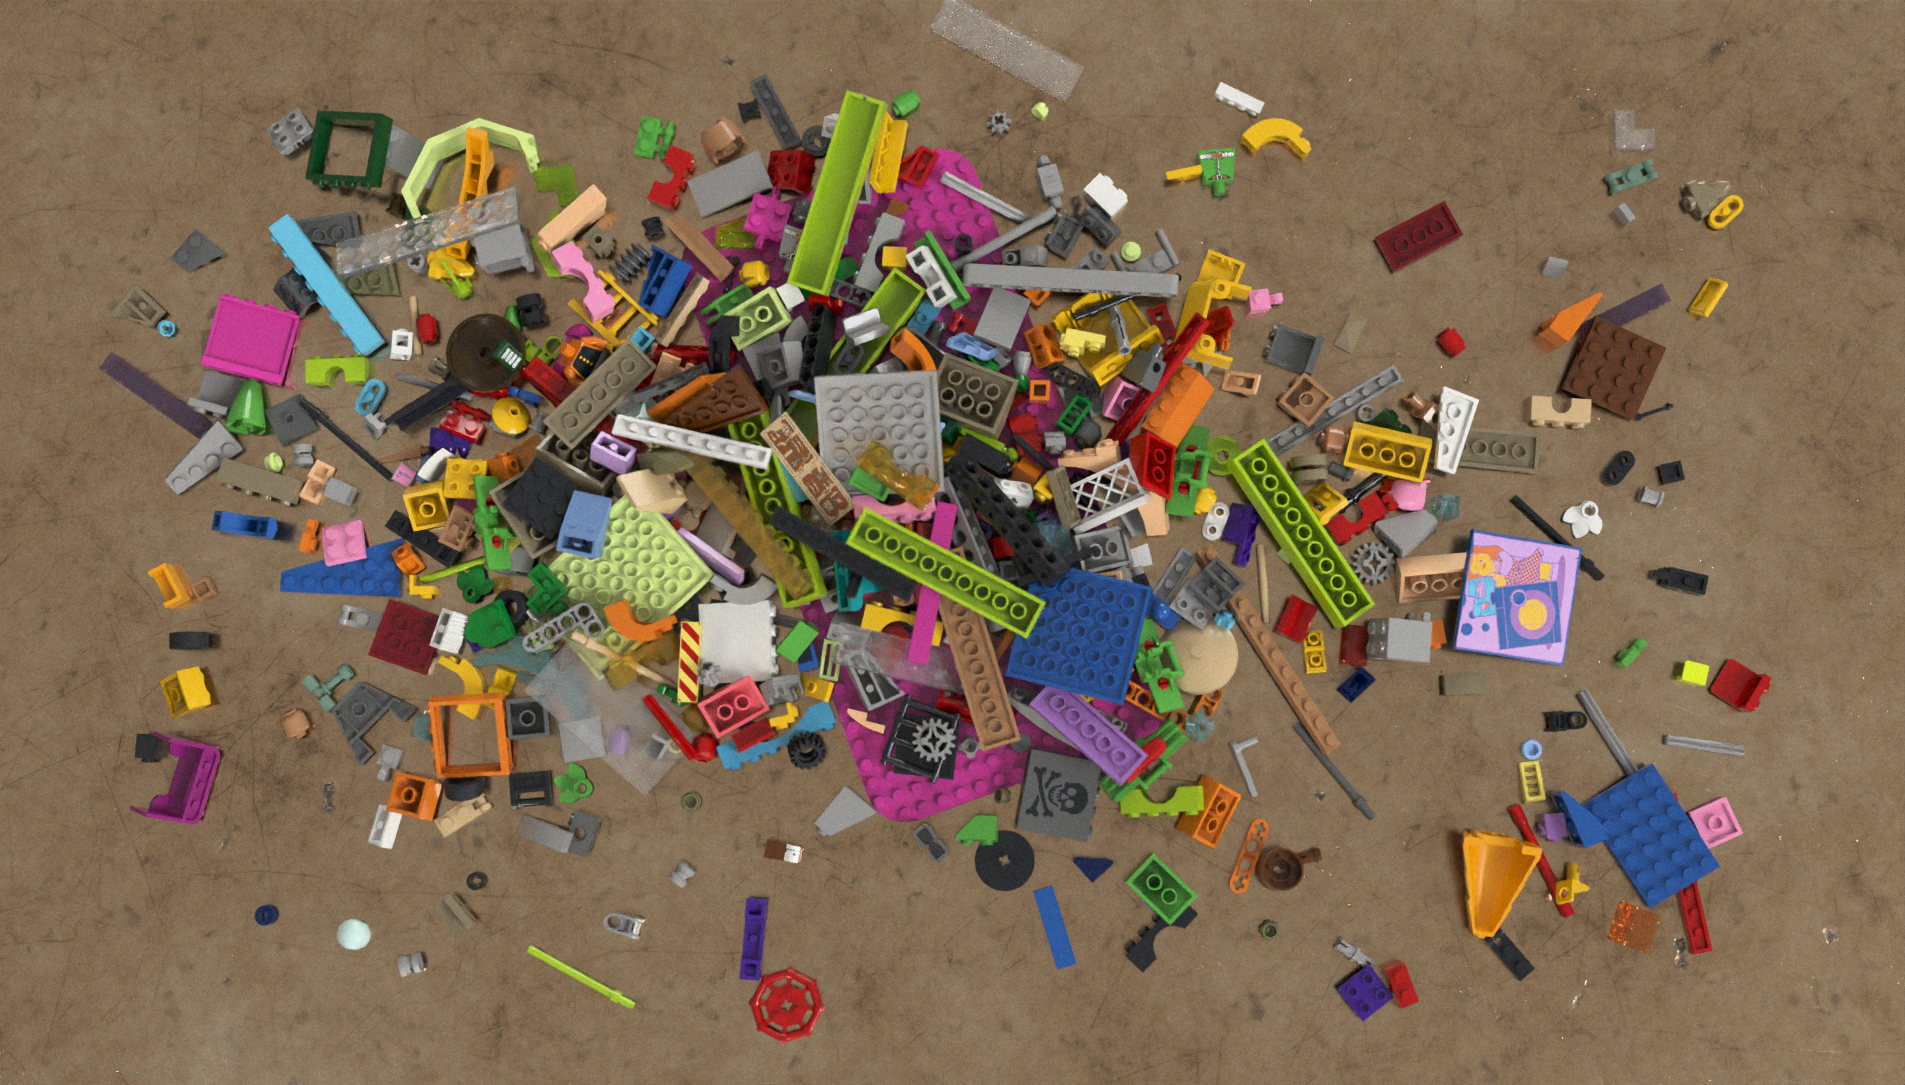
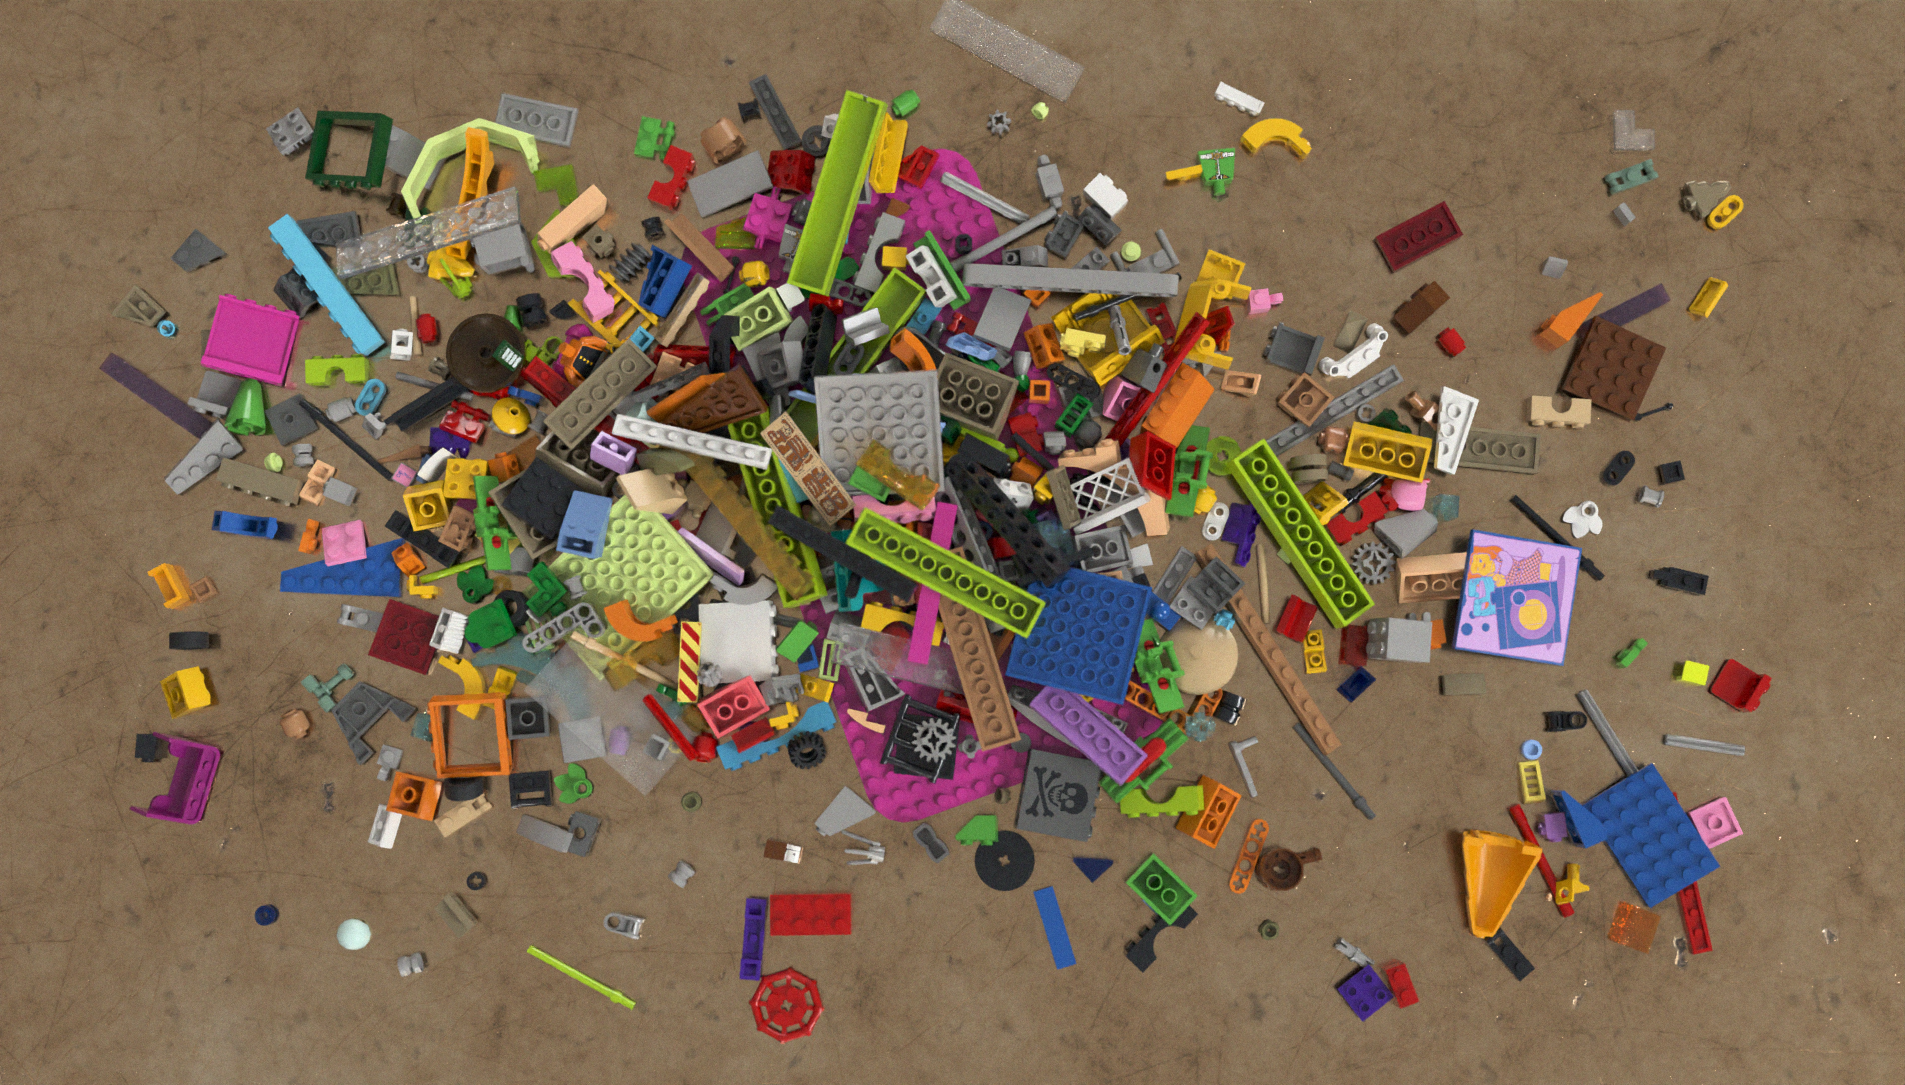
none -> light grey brick [325,397,357,422]
none -> light grey tile [495,93,579,148]
none -> black tile [549,300,577,320]
none -> light grey bush [563,575,588,600]
none -> clear light blue plate [664,701,683,719]
none -> red brick [770,892,852,936]
none -> light grey plant [841,830,885,865]
none -> black wheel [1213,690,1247,726]
none -> white plate [1319,323,1388,378]
none -> reddish brown brick [1394,280,1450,334]

